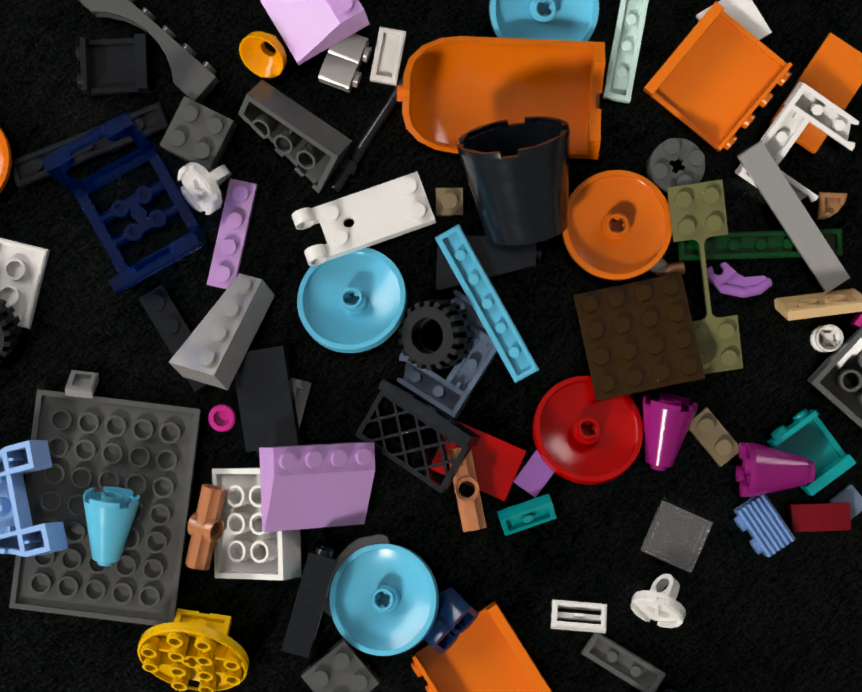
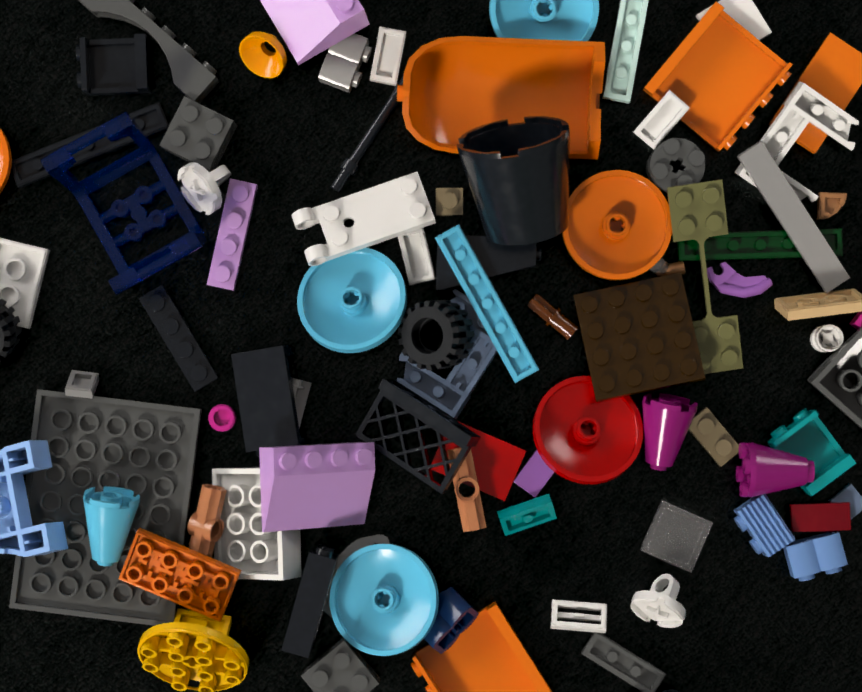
light grey wedge [169,273,275,390] -> none
dark grey wedge [238,80,352,194] -> none
none -> orange tile [118,528,242,622]
none -> white tile [398,227,436,286]
none -> reddish brown axle [528,294,578,340]
none -> white tile [634,90,690,150]
none -> medium blue brick [783,531,848,581]

